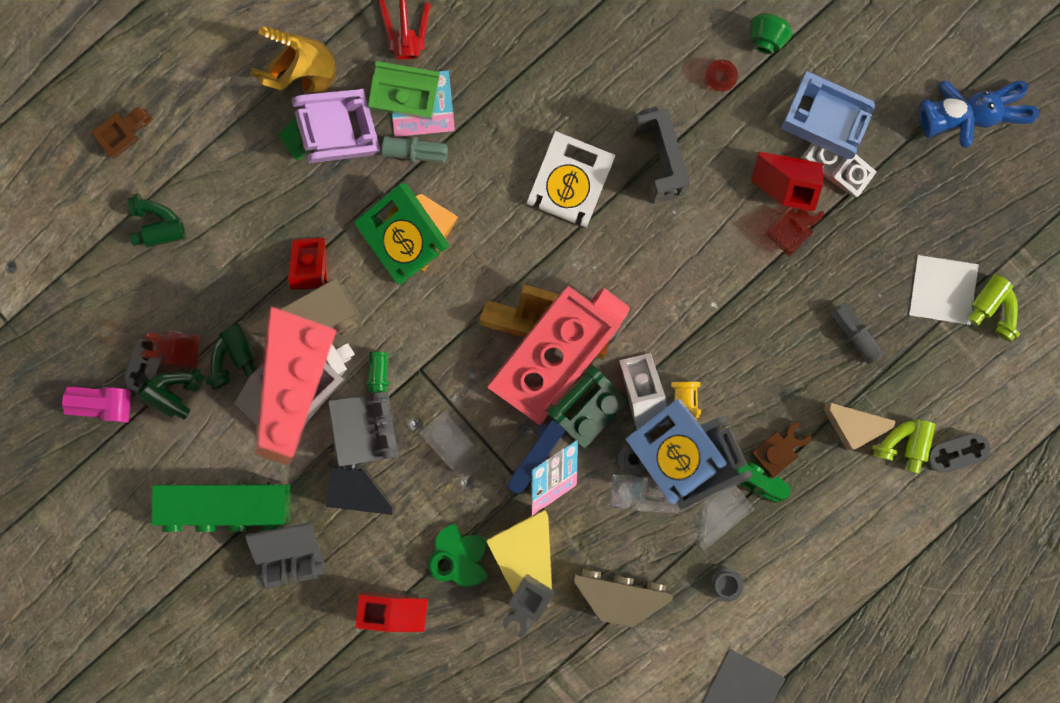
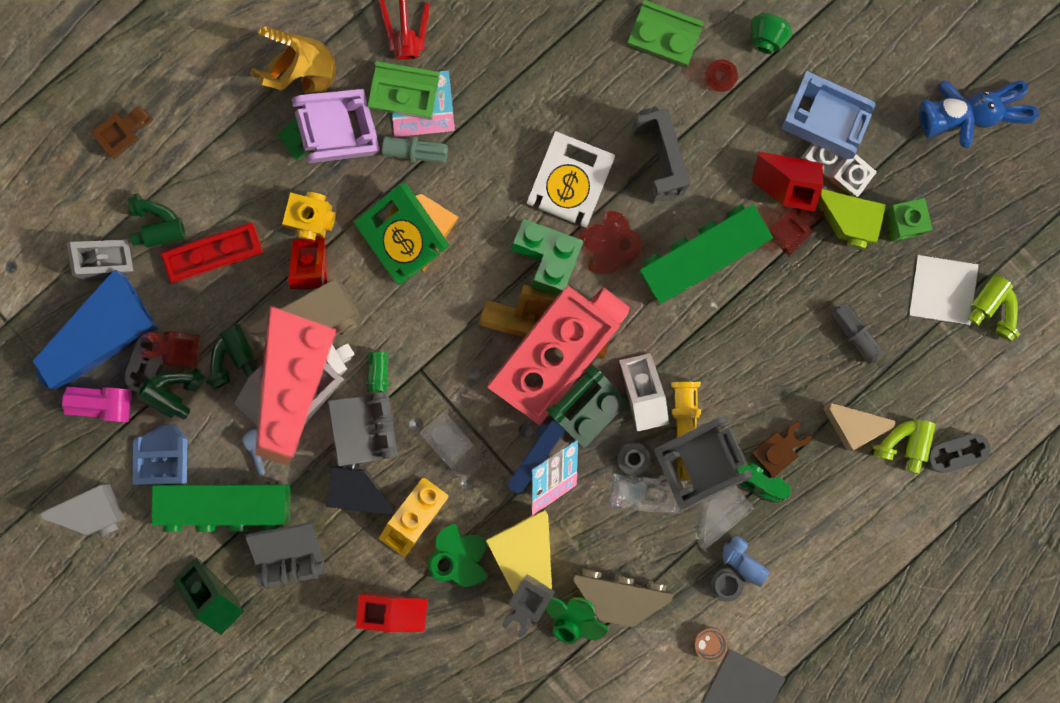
medium blue container [626,399,727,504] -> none
none -> blue slope [33,270,159,390]
none -> light grey slope [41,484,126,538]
none -> light grey slope [67,240,134,281]
none -> medium blue slope [132,424,187,485]
none -> red tile [160,222,264,285]
none -> dark green slope [173,557,245,635]
none -> sand blue hand [243,427,265,475]
none -> yellow brick [282,191,336,241]
none -> yellow bracket [379,478,448,558]
none -> green plate [511,219,584,296]
none -> green plate [546,597,609,644]
none -> clear red plate [580,210,643,274]
none -> bright green plate [627,0,704,68]
none -> green brick [638,204,773,307]
none -> nougat tile [694,627,728,662]
none -> medium blue arm [722,536,770,587]
none -> lime slope [817,189,886,250]
none -> bright green brick [884,198,933,242]

